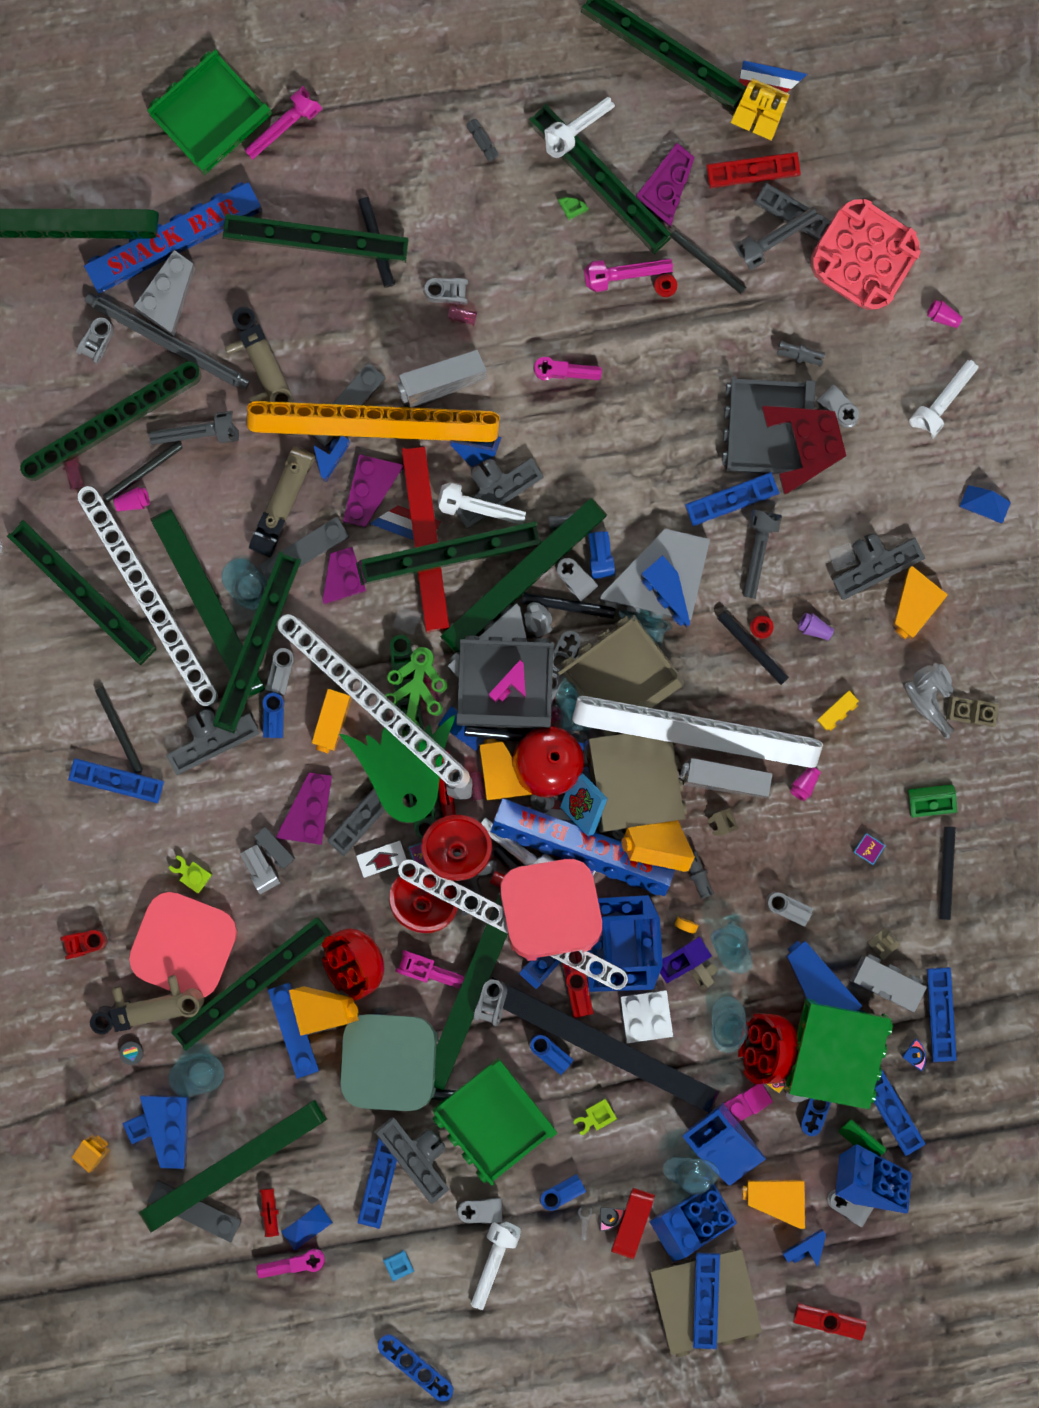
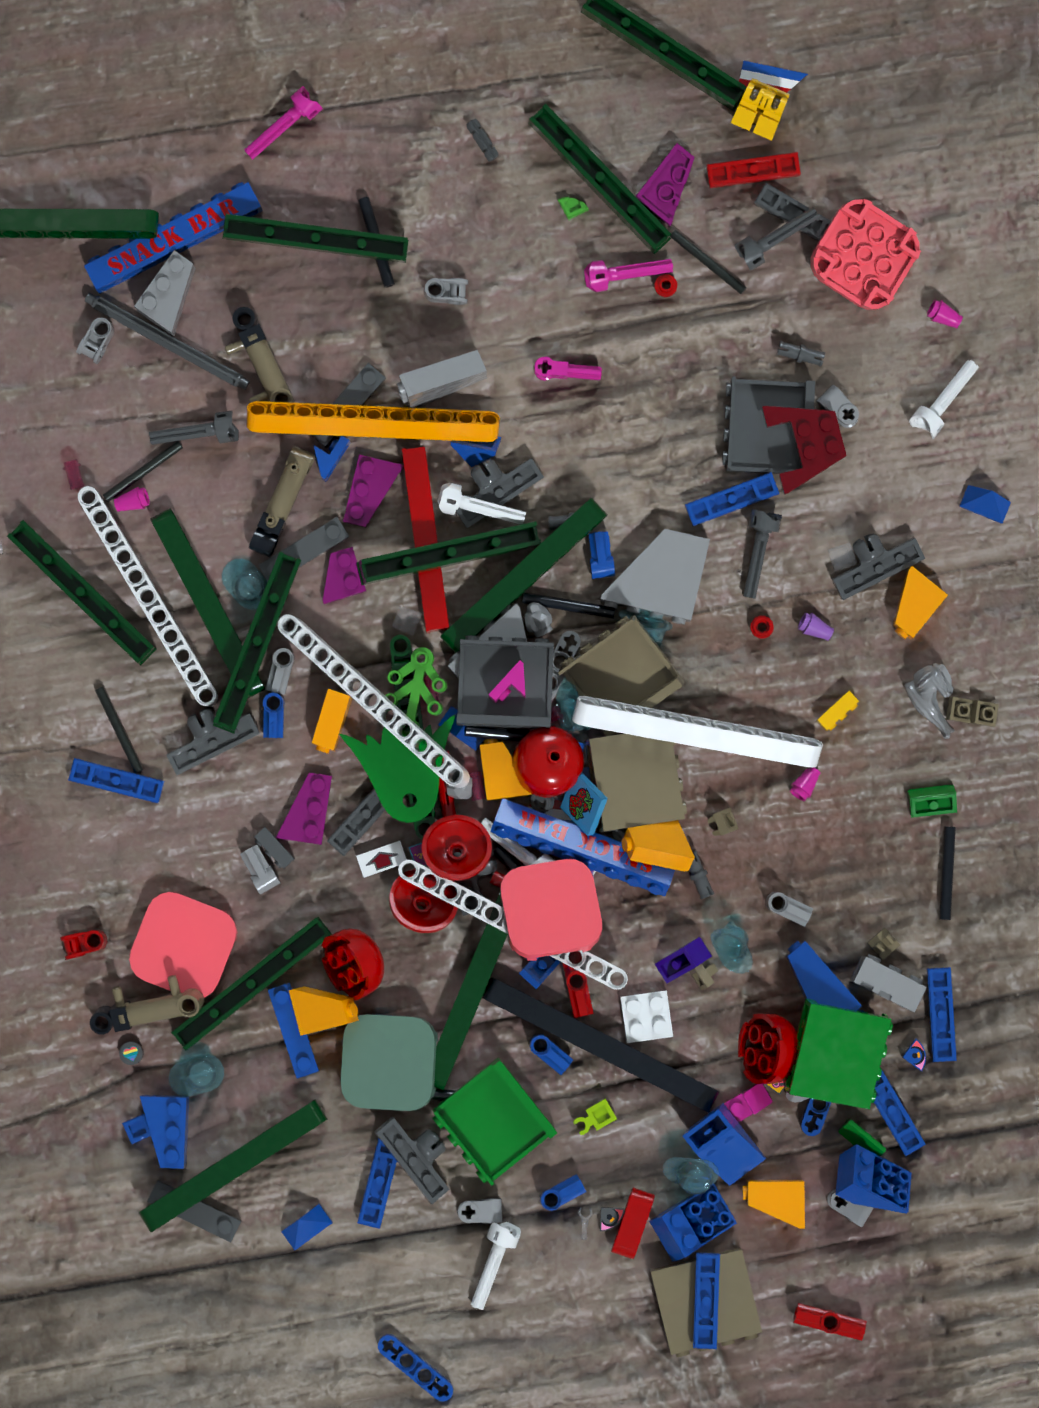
dark green beam [20,362,202,481] -> none
light orange slope [72,1135,110,1173] -> none
green panel [147,49,272,176] -> none
lime plate [169,856,212,894] -> none
dark pink connector [256,1249,325,1279] -> none
red pin [259,1188,279,1237] -> none
sticker [369,505,441,540] -> none
dark azure tile [383,1250,414,1281] -> none
dark pink connector [395,949,464,989] -> none
clear pink pin [447,305,477,326] -> none
light grey piece [474,980,508,1026] -> none
white piece [544,97,615,158] -> none
light grey piece [557,558,598,602] -> none
blue slope [588,895,663,992] -> none
blue slope [641,555,690,628] -> none
light orange tile [674,917,699,934] -> none
light grey slope [680,758,772,798] -> none
clear light blue piece [712,996,748,1053] -> none
black piece [717,611,789,685] -> none
blue slope [782,1229,826,1267] -> none
magenta tile [853,833,886,865] -> none

